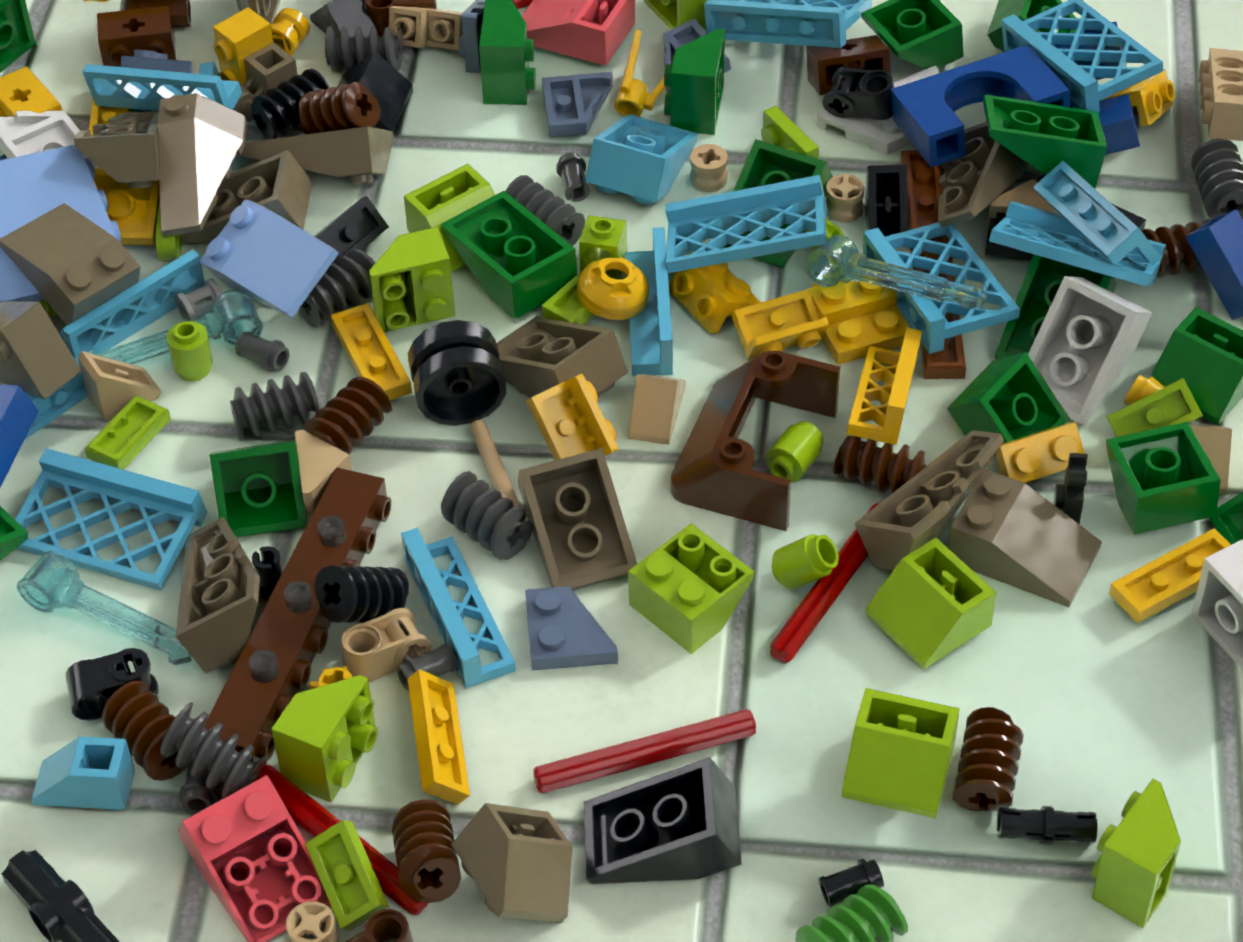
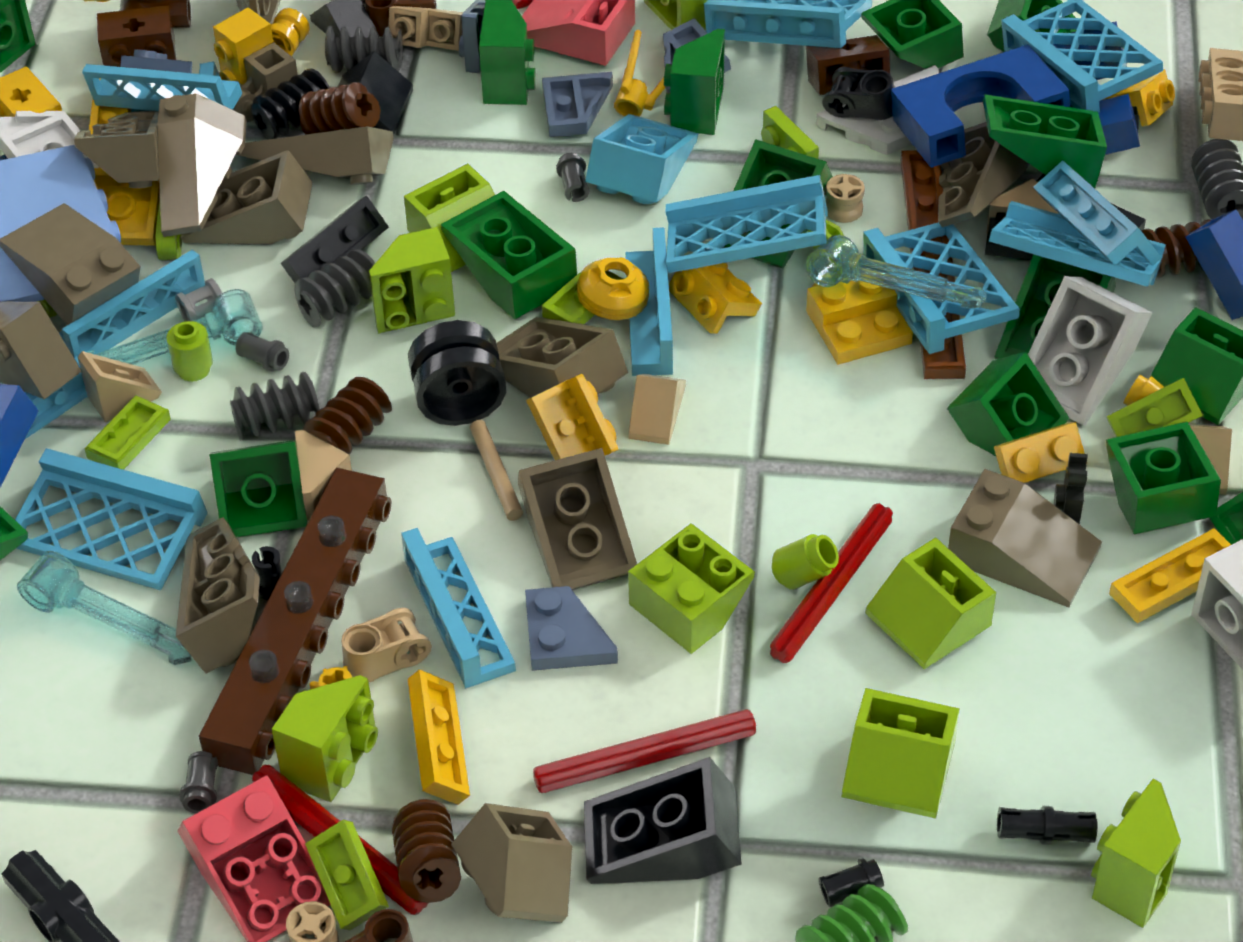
medium azure slope [31,736,135,810] -> none
black piece [66,648,159,721] -> none
reddish brown piece [102,680,188,781] -> none
dark grey piece [160,702,269,799] -> none
light blue slope [199,199,339,318] -> none
black piece [314,565,409,623] -> none
yellow plate [331,303,412,400] -> none
dark grey pin [396,644,458,691] -> none
dark grey piece [441,471,533,560] -> none
dark grey piece [505,175,585,246] -> none
lime brick [579,215,627,276] -> none
reddish brown windscreen [671,351,840,531] -> none
tan wheel [690,144,728,192] -> none
yellow bracket [731,289,829,360] -> none
lime brick [766,421,824,482] -> none
reddish brown piece [833,435,927,494] -> none
yellow fence [846,328,923,445] -> none
dark tan wedge [854,430,1004,571] -> none
black slope [864,165,908,237] -> none
reddish brown piece [952,707,1024,811] -> none

